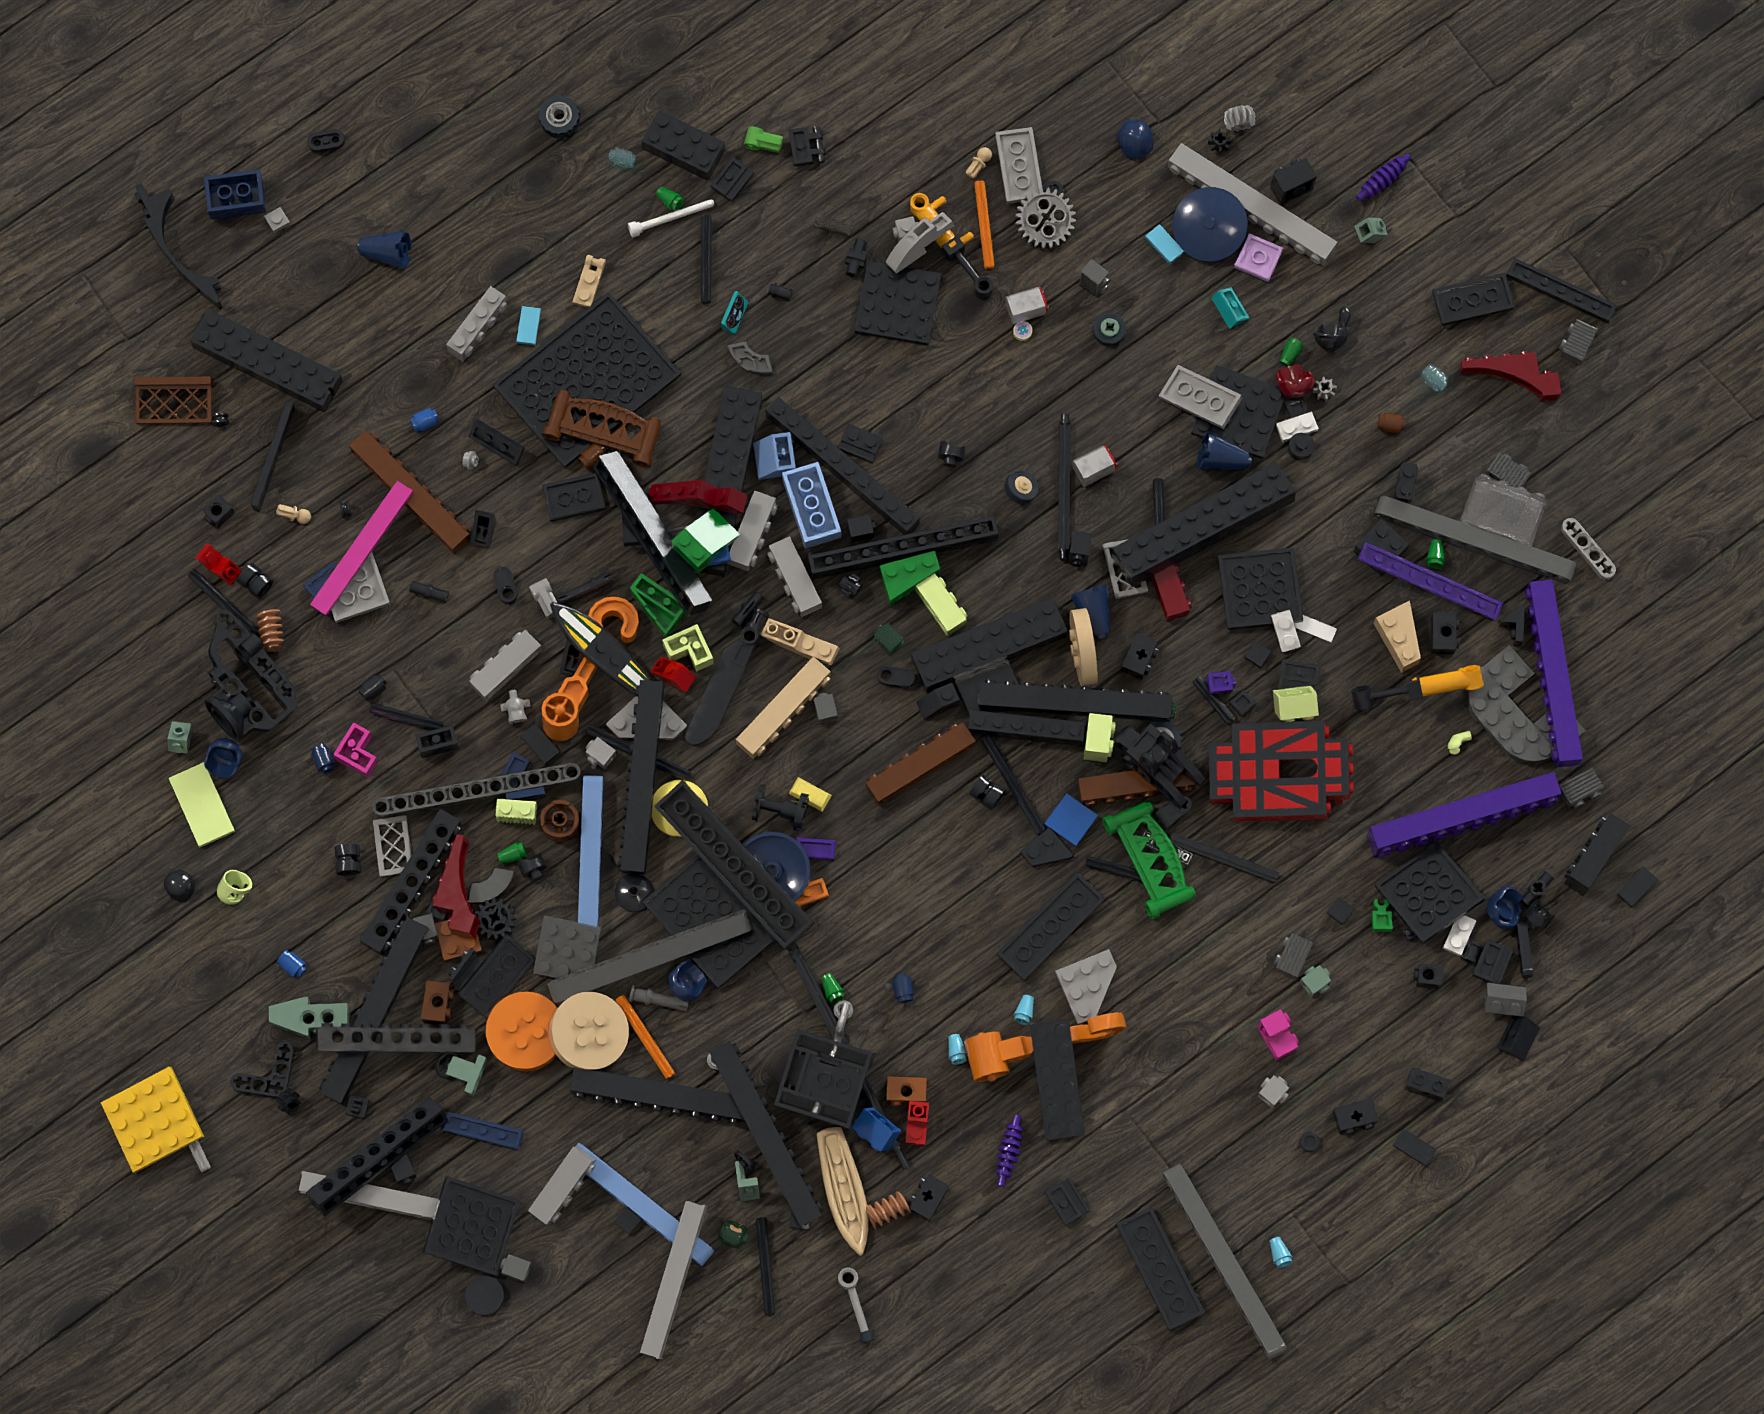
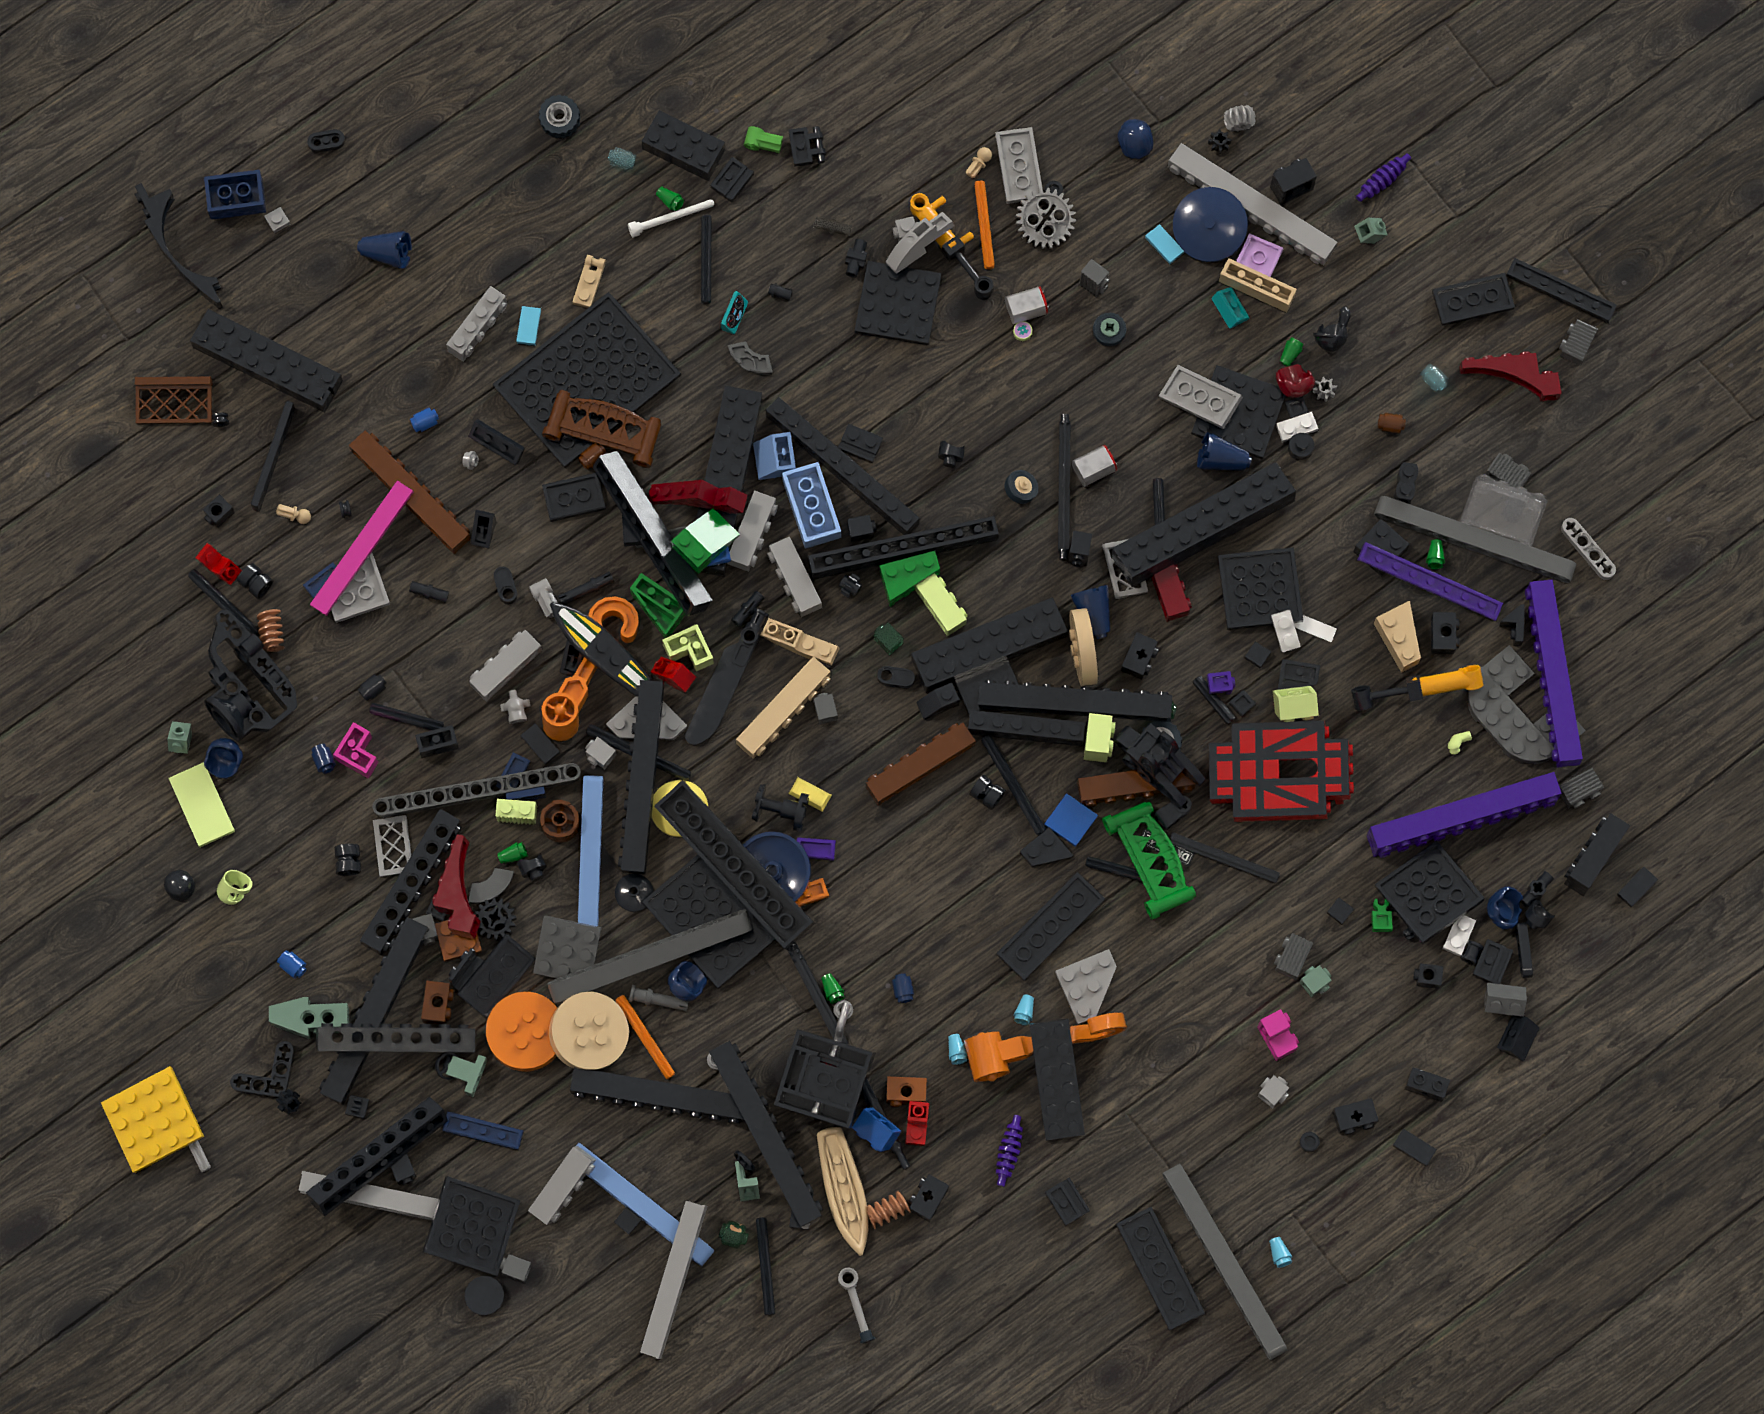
none -> tan brick [1219,258,1297,312]

